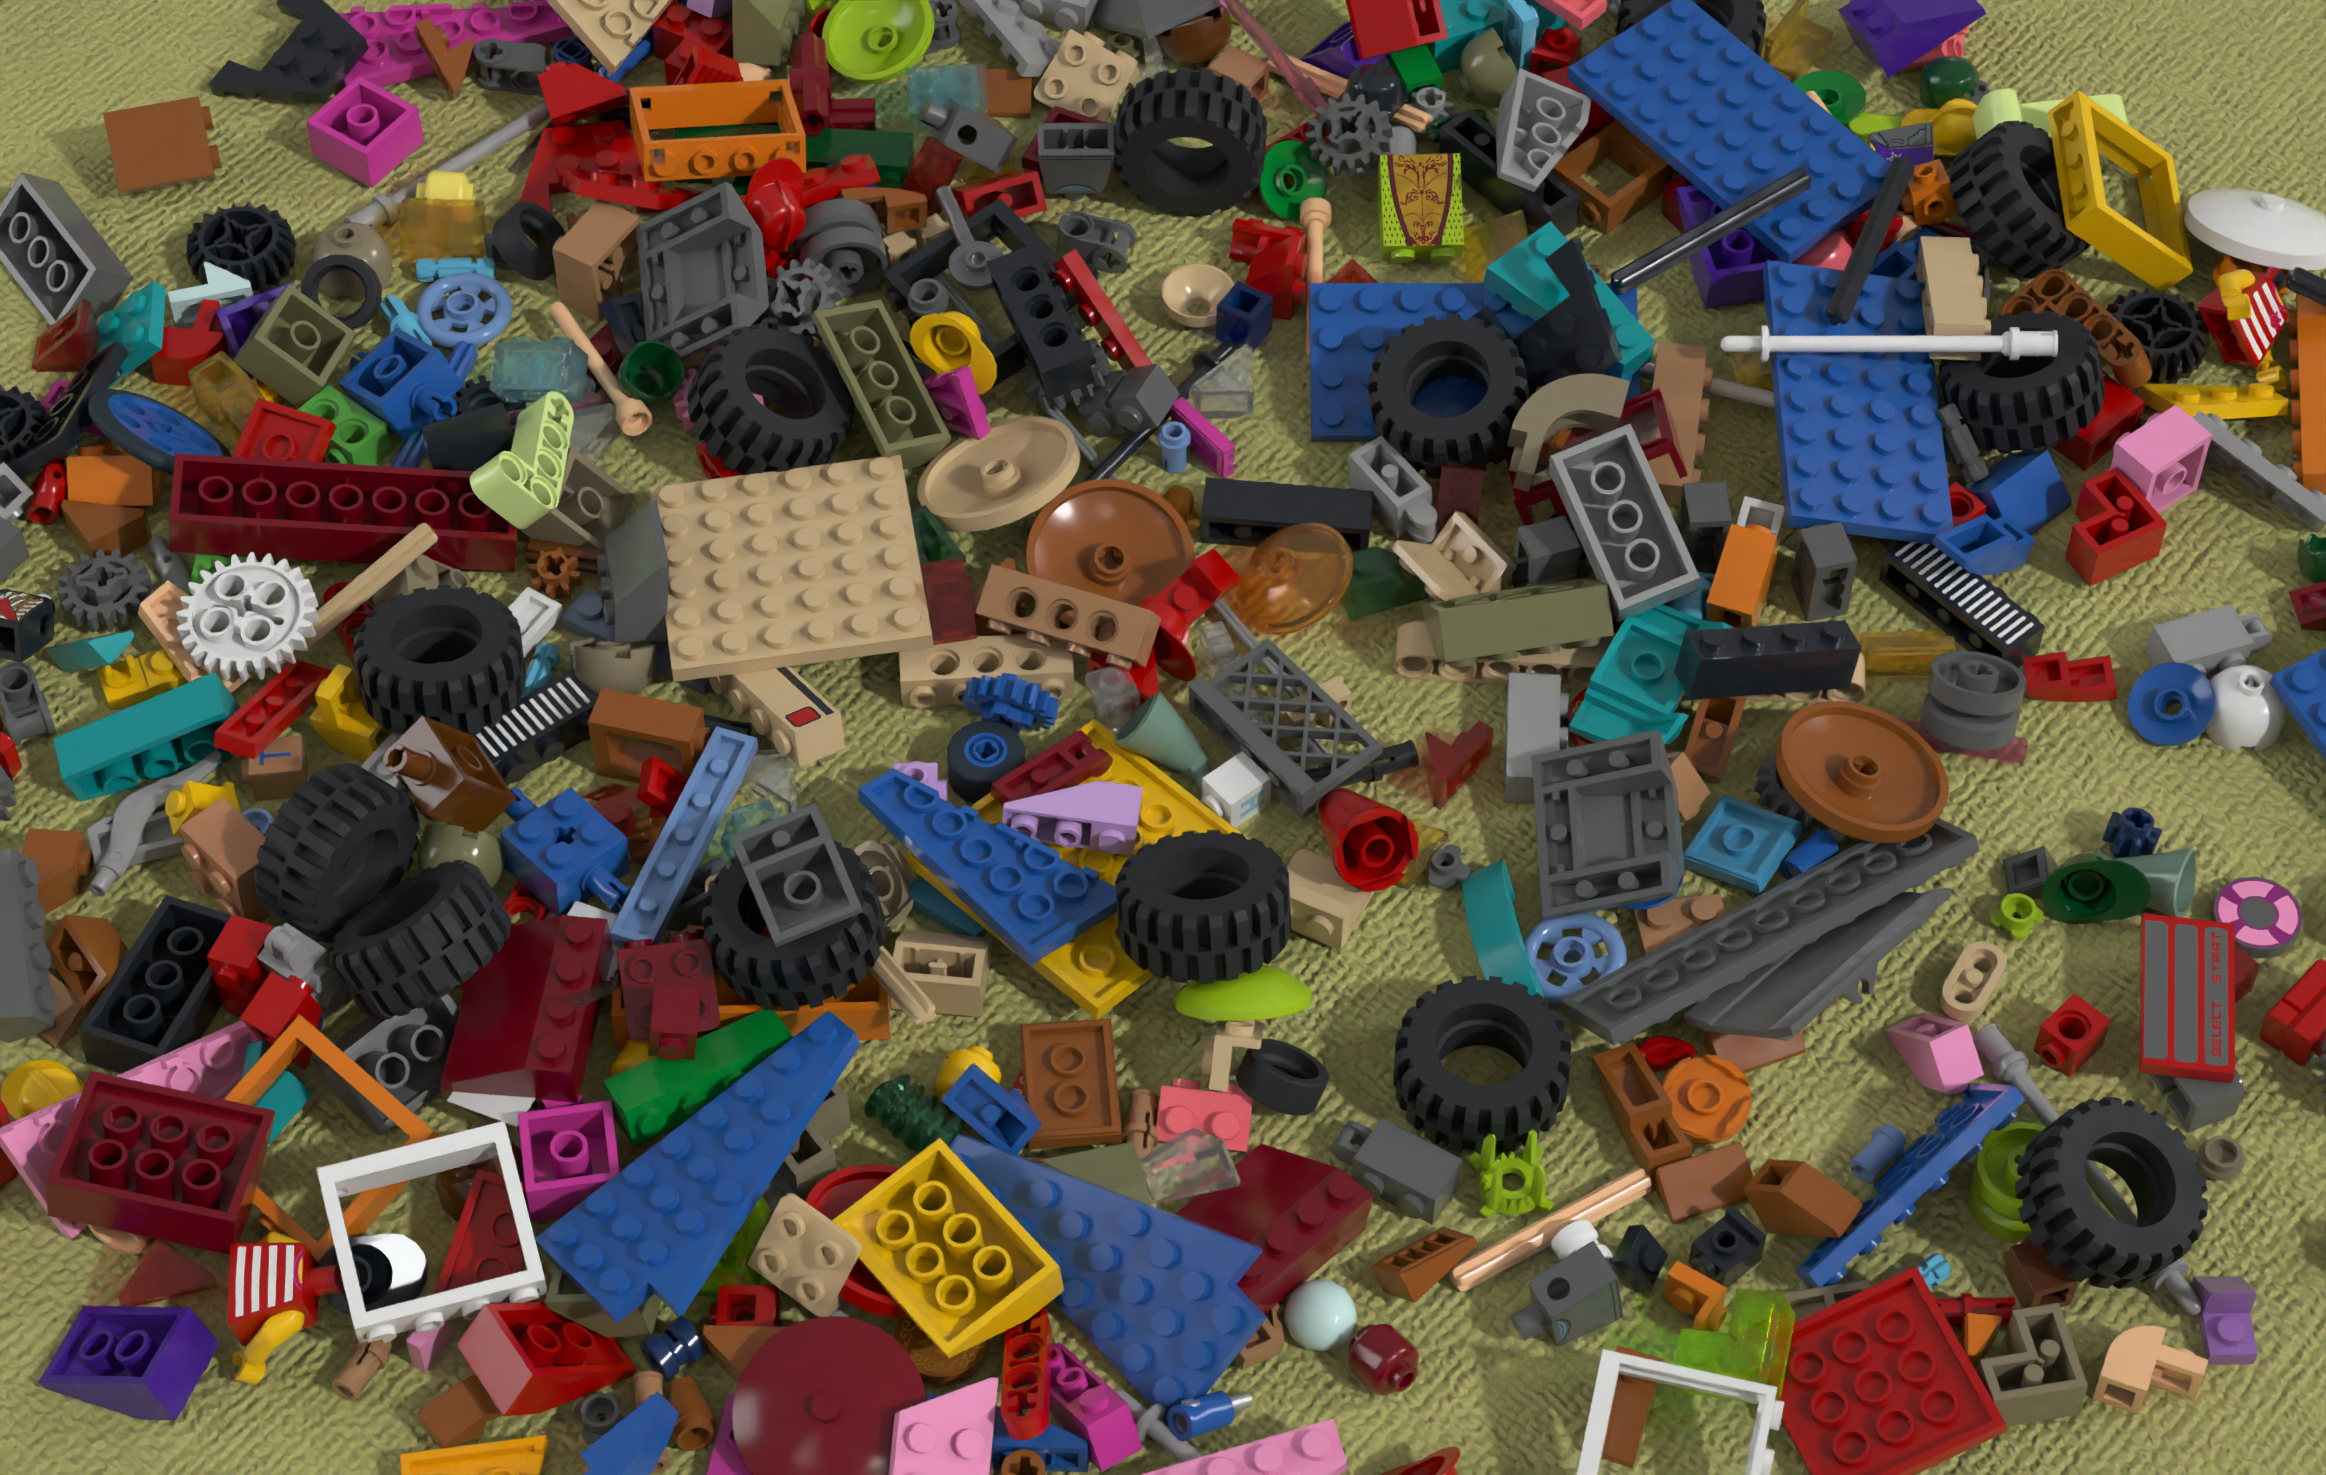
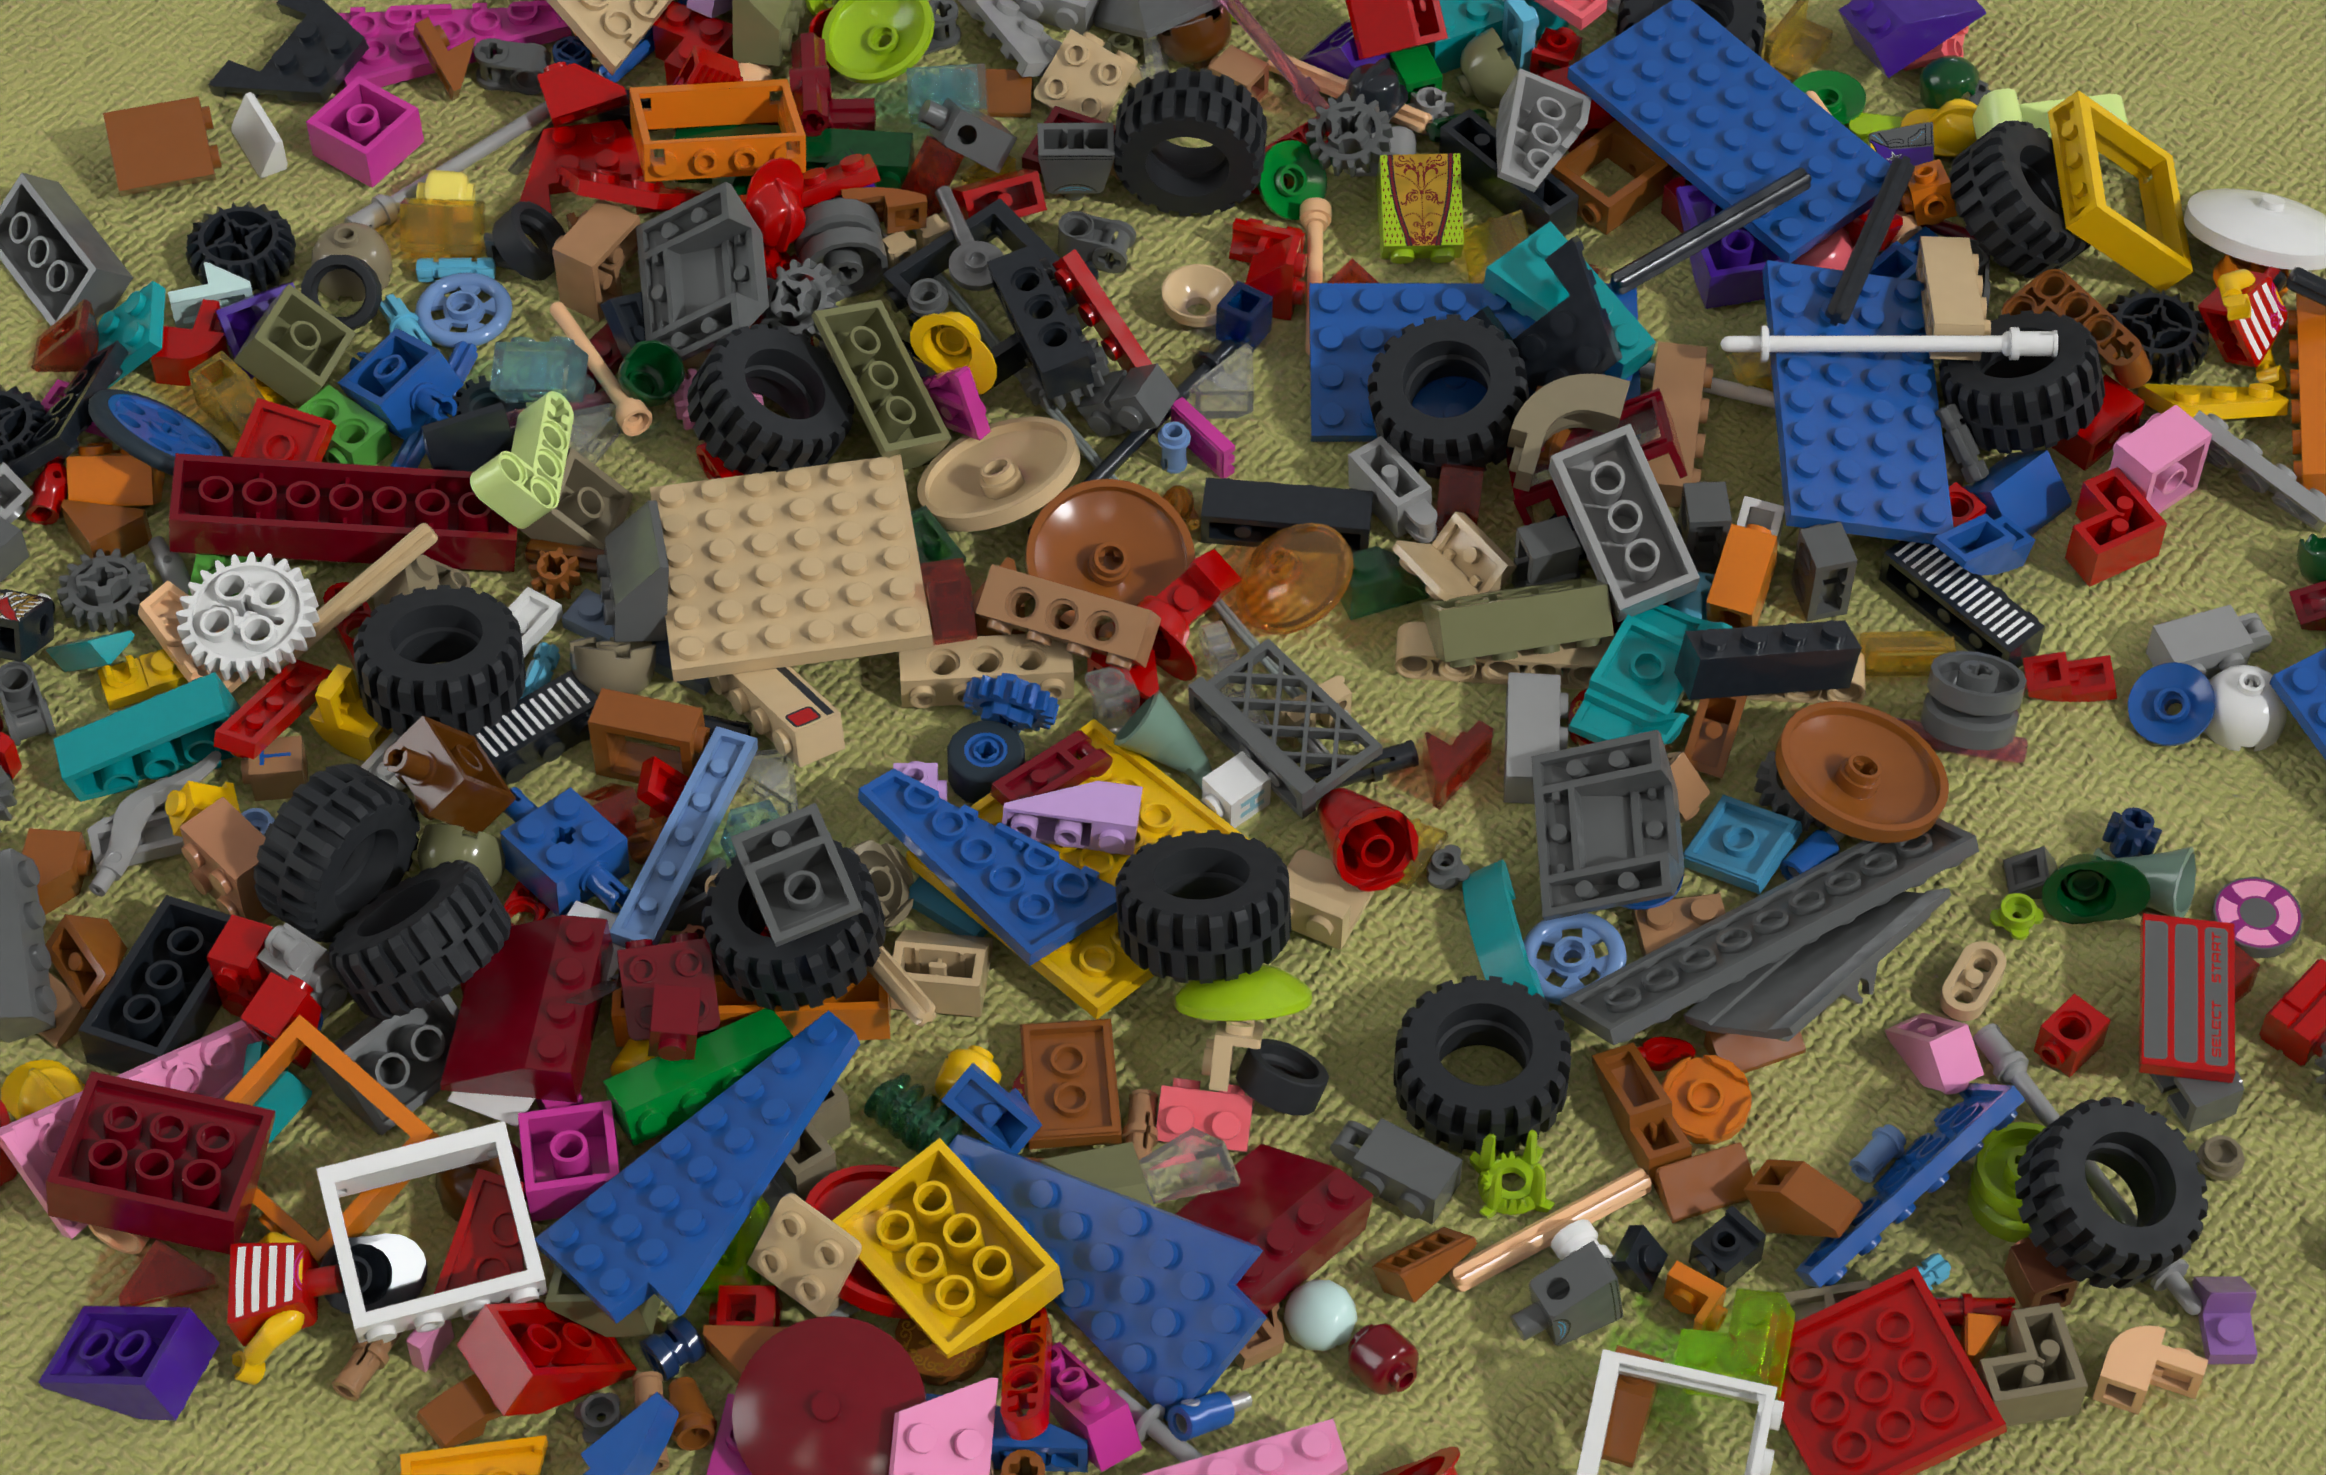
none -> white slope [231,92,288,178]

